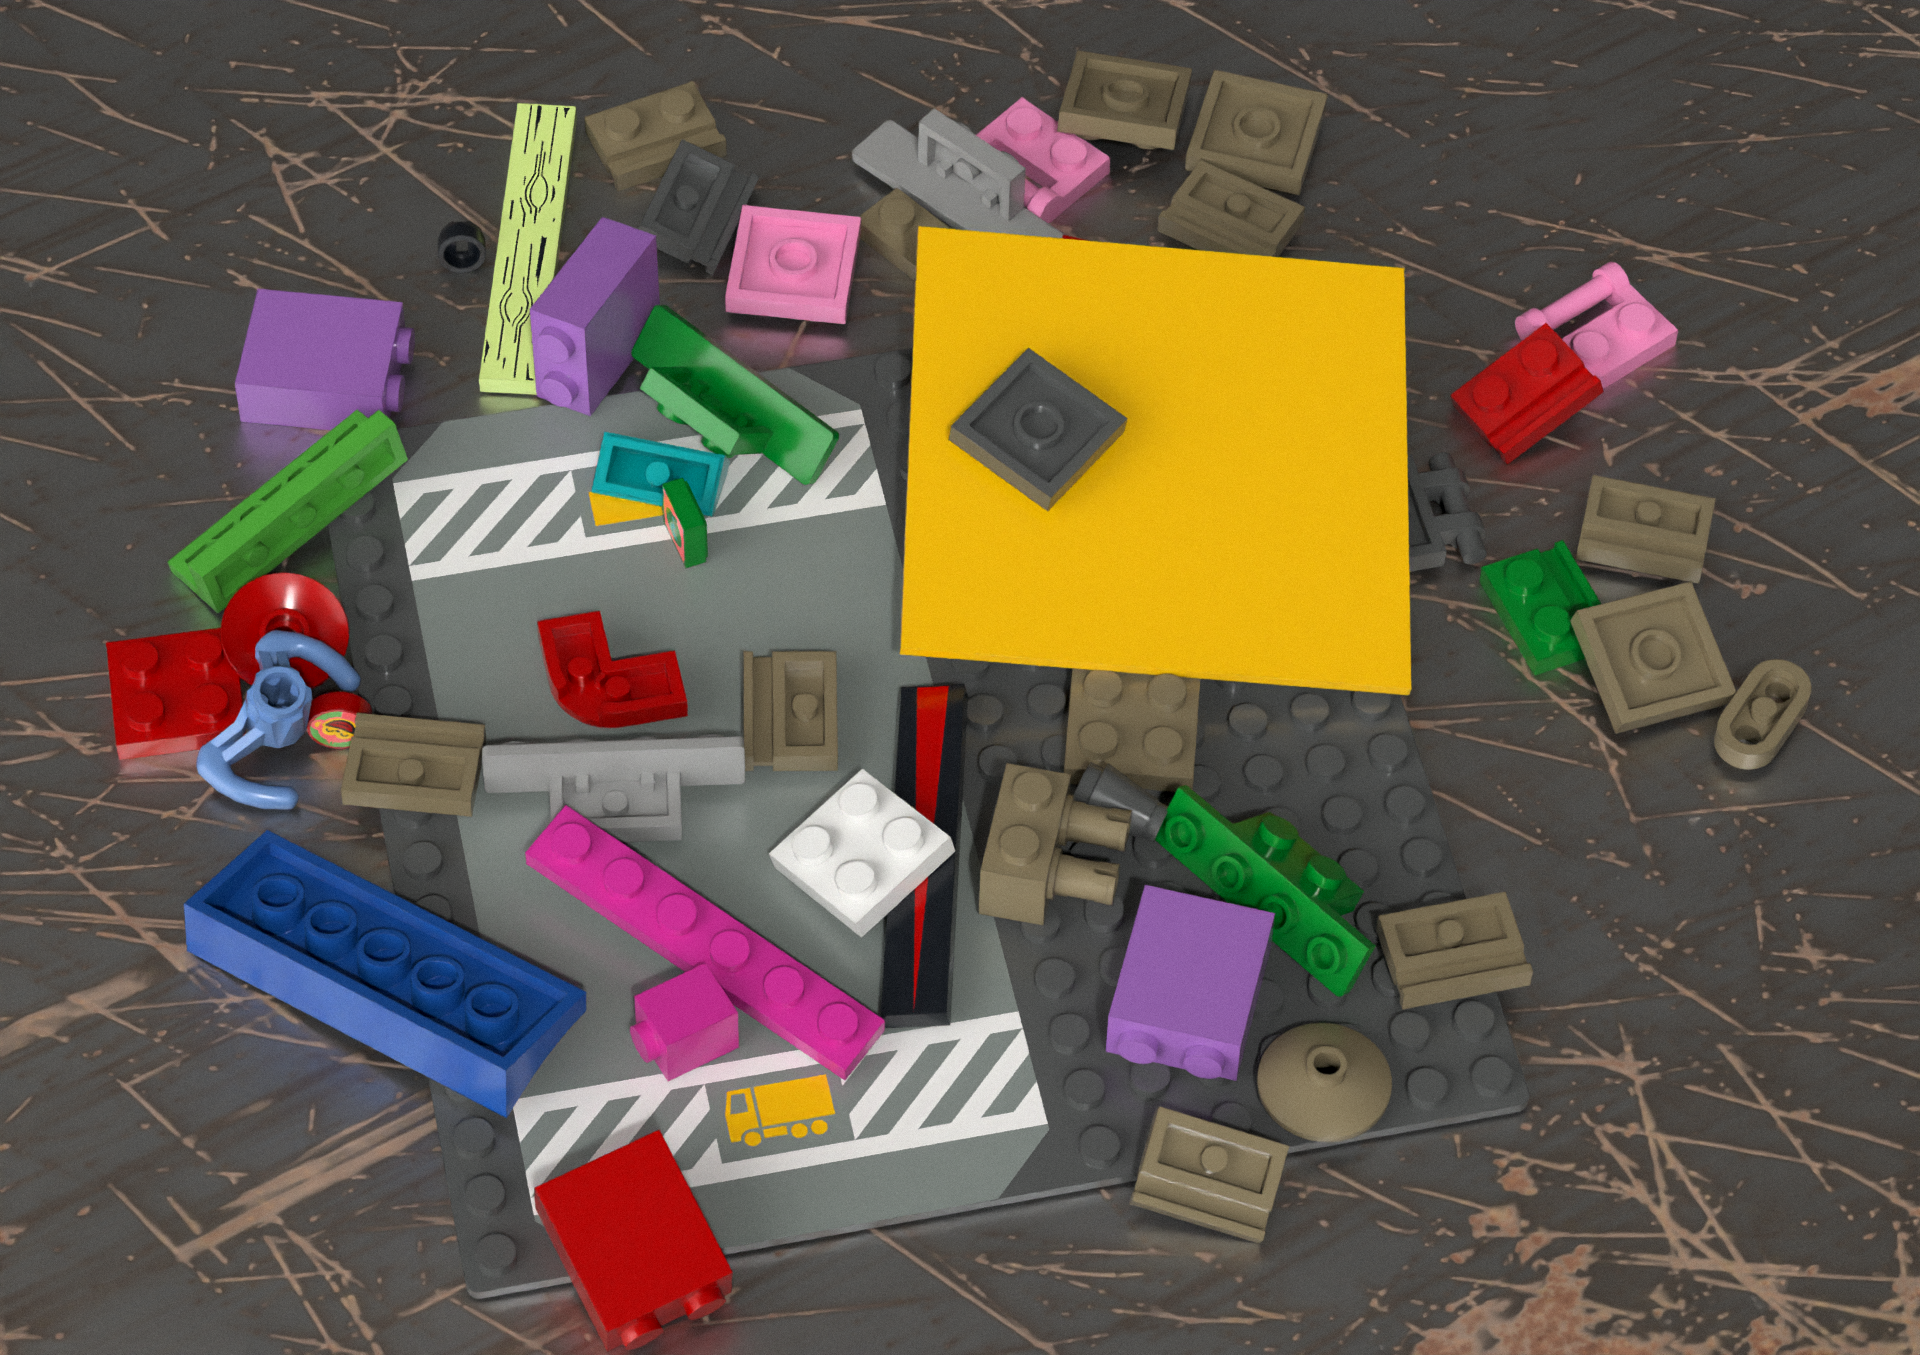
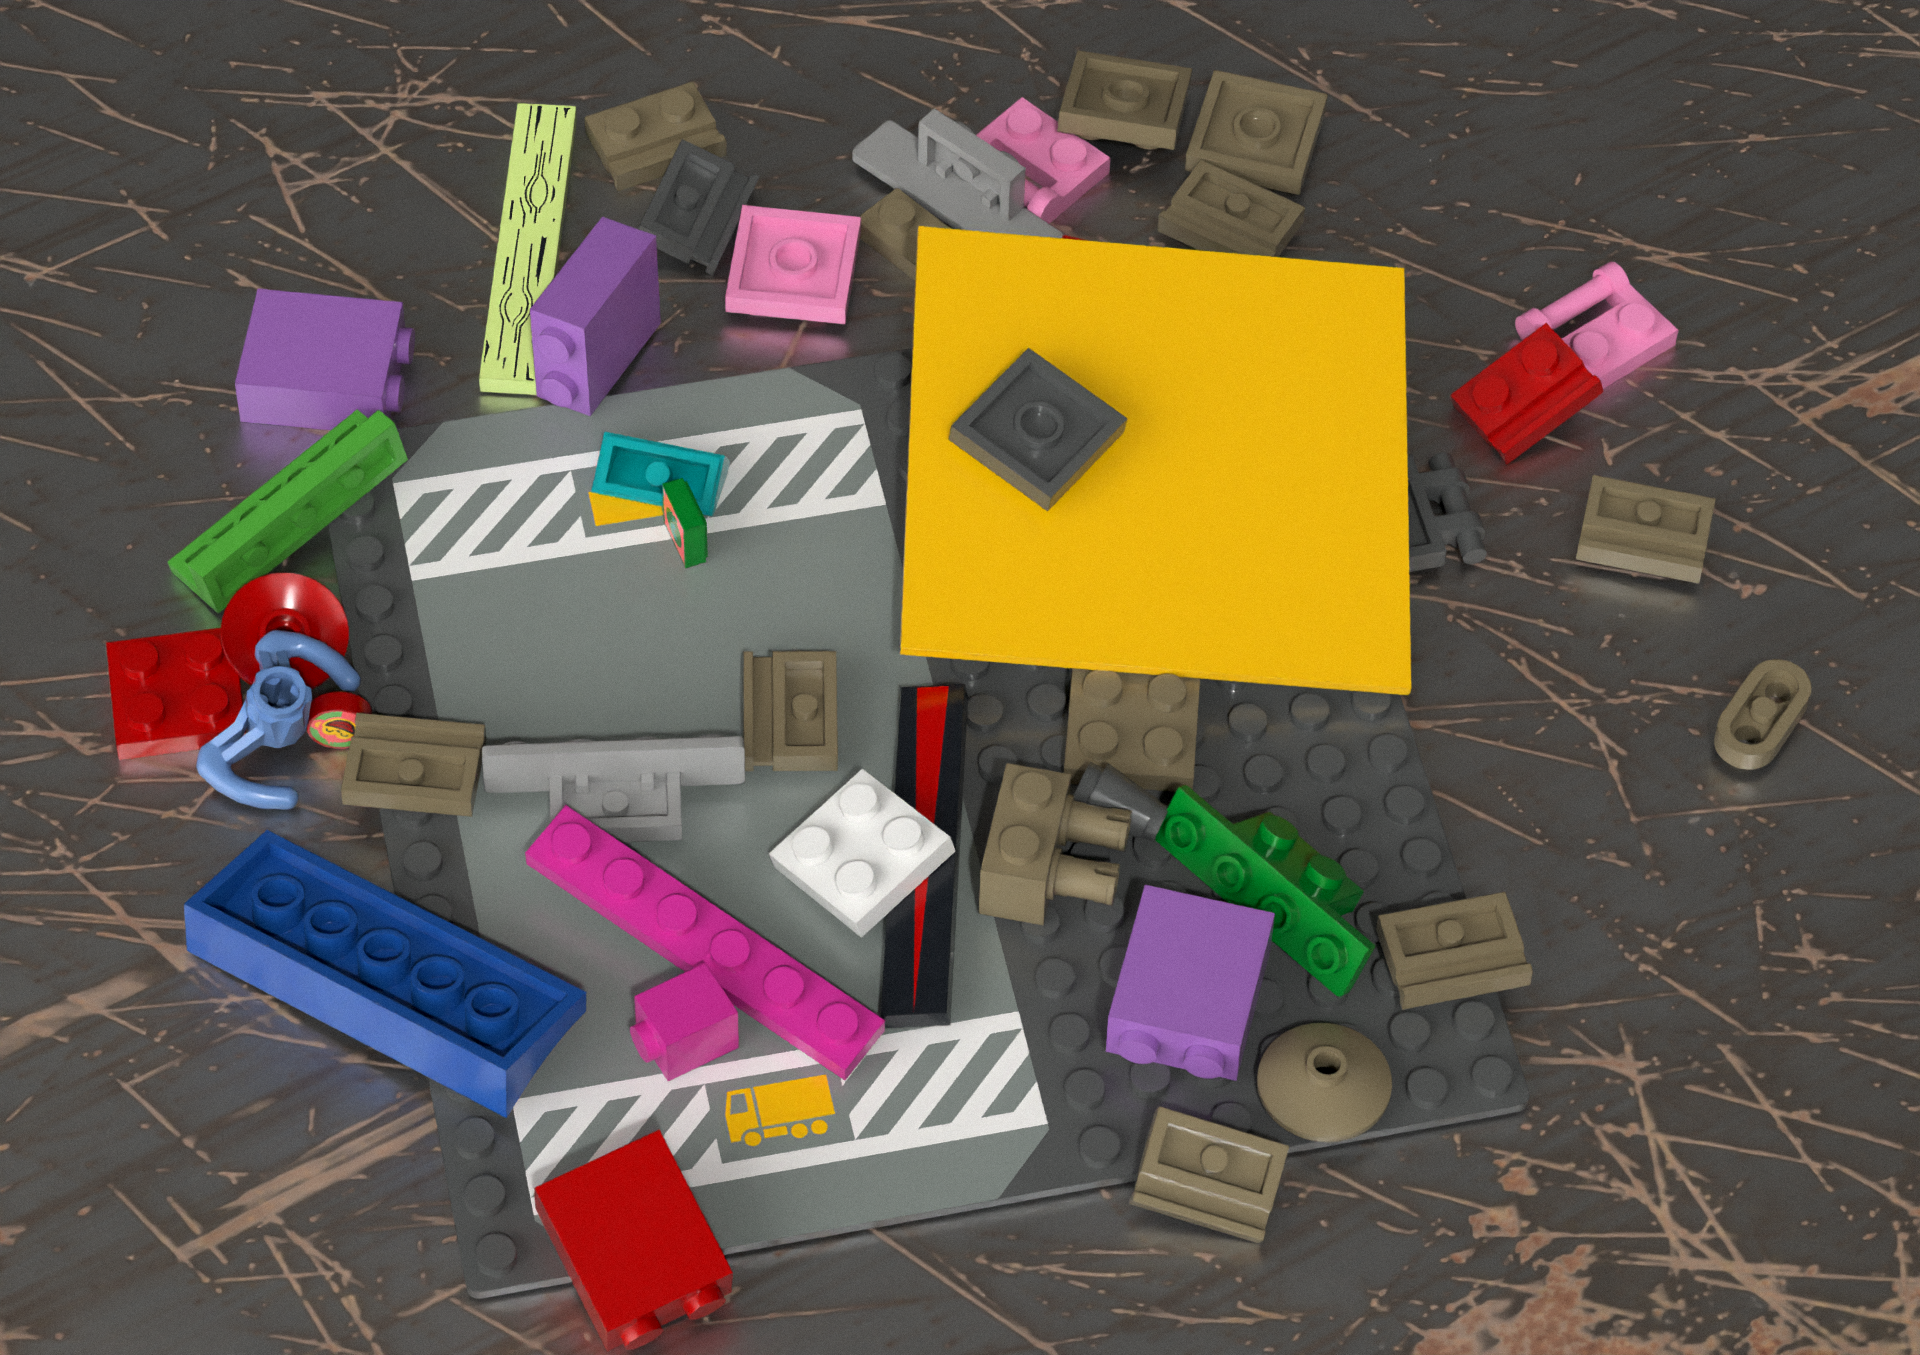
black hinge [437,220,486,273] -> none
red plate [537,611,688,728] -> none
green bracket [631,305,839,485] -> none
green plate [1479,540,1601,676] -> none
dark tan plate [1570,581,1737,734] -> none

